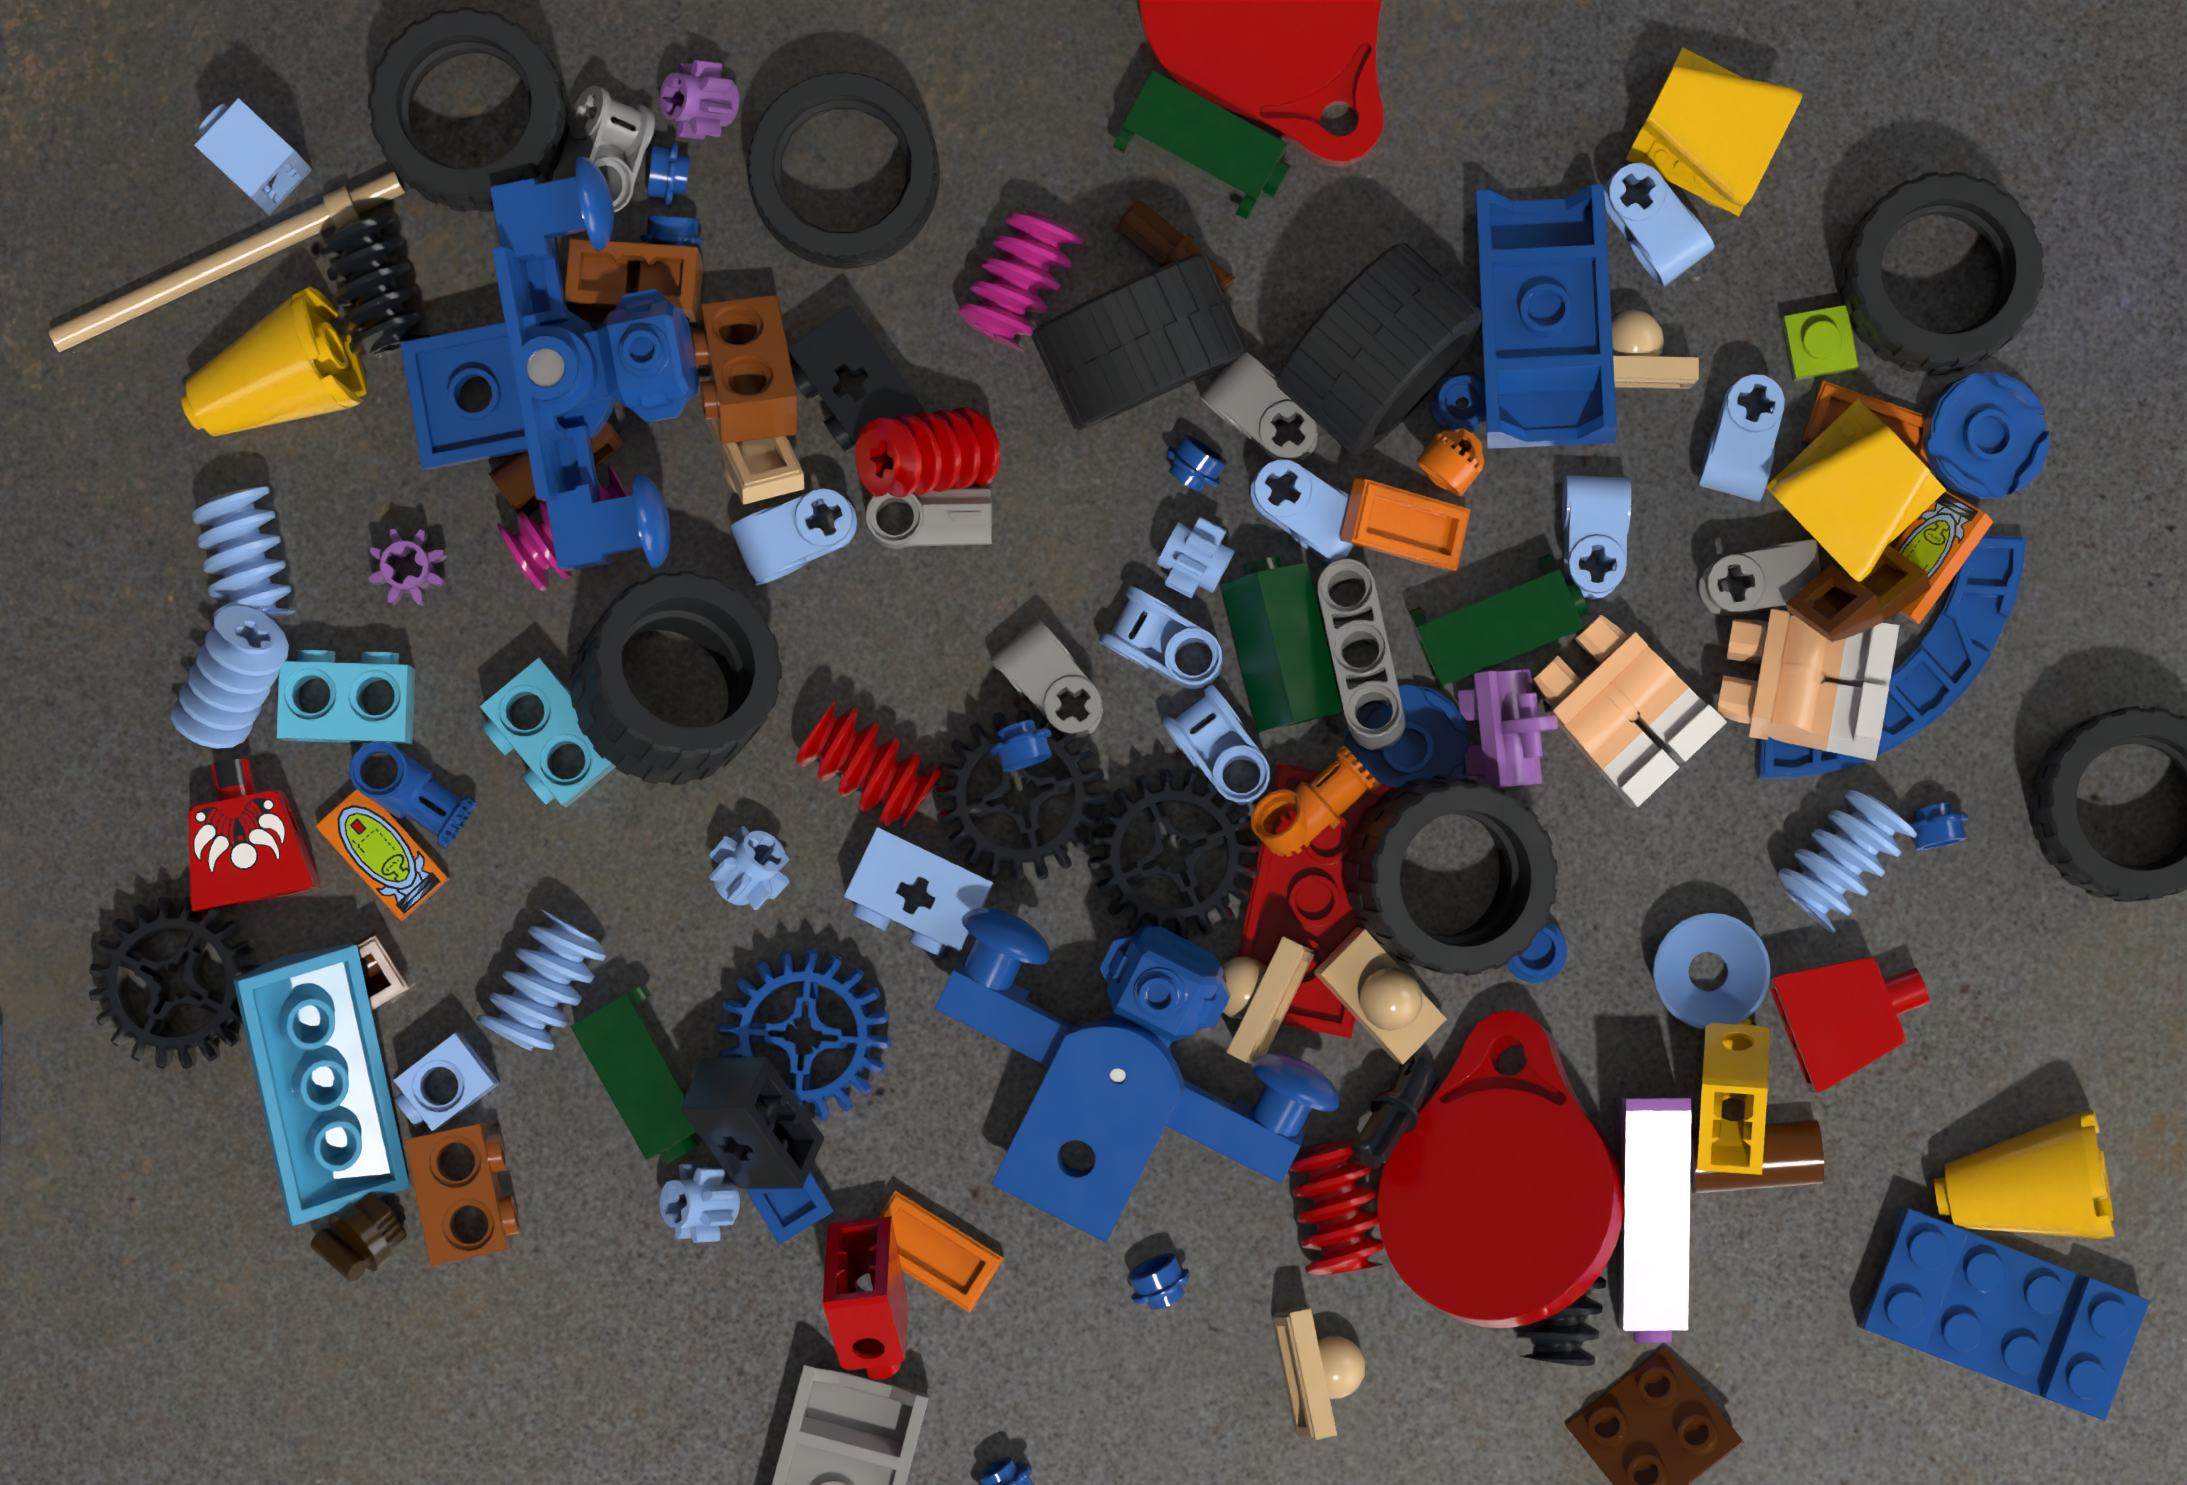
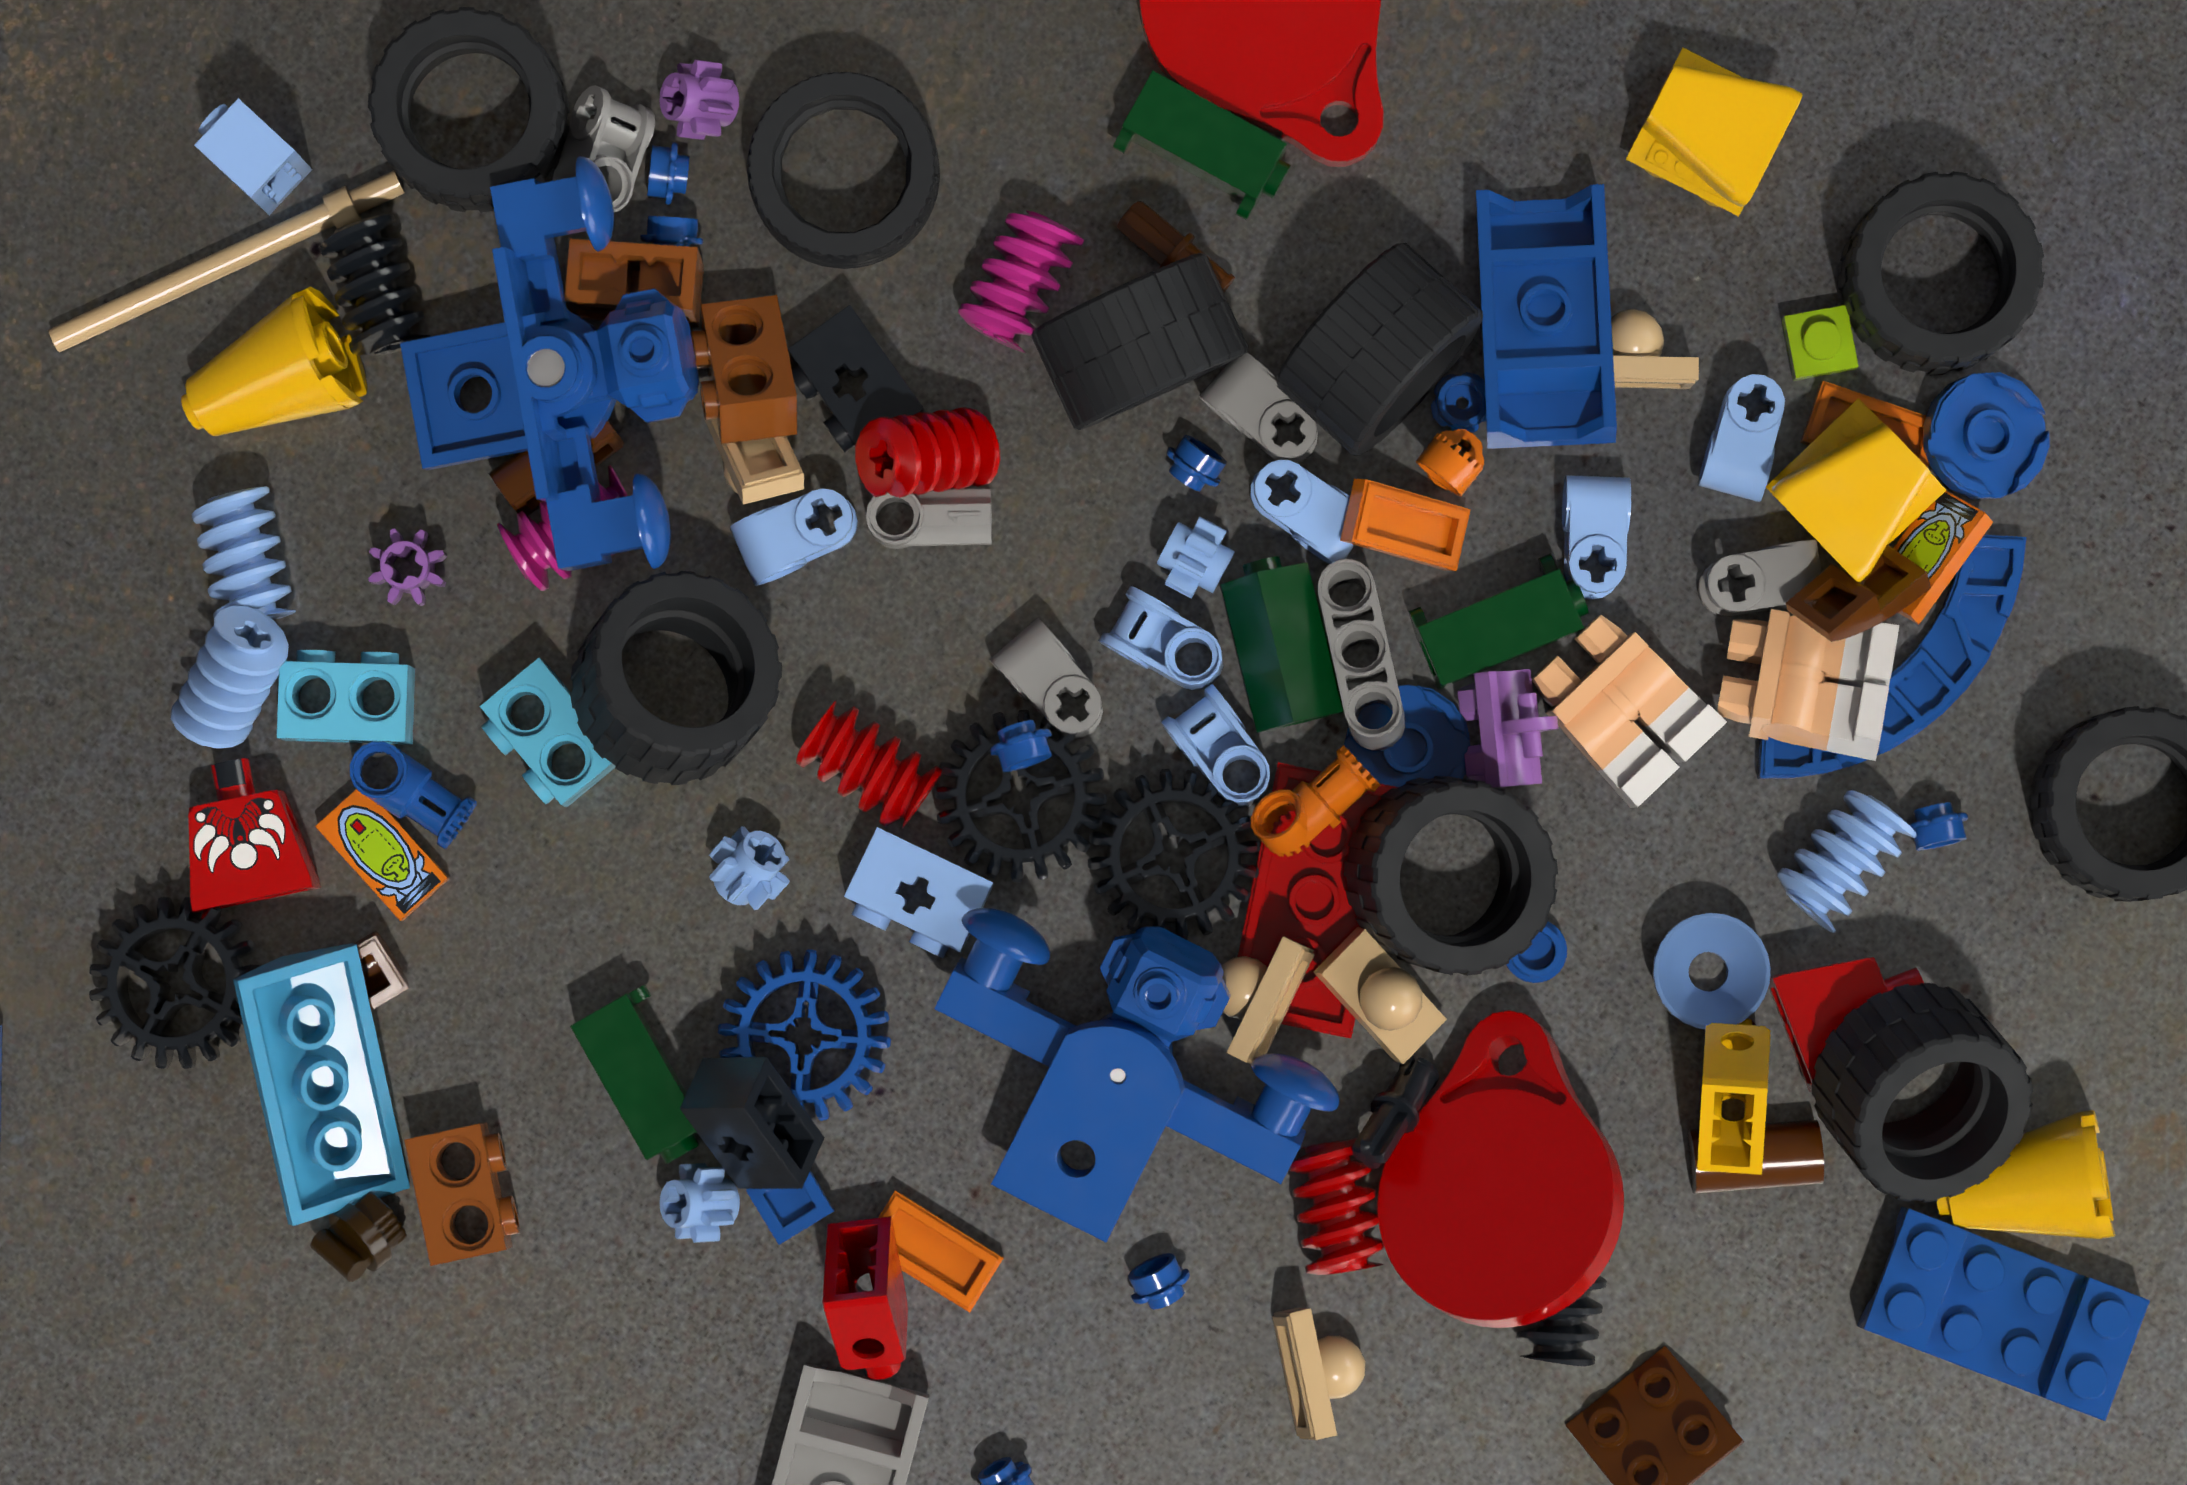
light blue brick [393,1033,500,1131] -> none
light blue piece [477,909,608,1051] -> none
light blue piece [1604,163,1715,287] -> none
slope [1614,1096,1691,1343] -> none
none -> black tyre [1812,983,2033,1202]

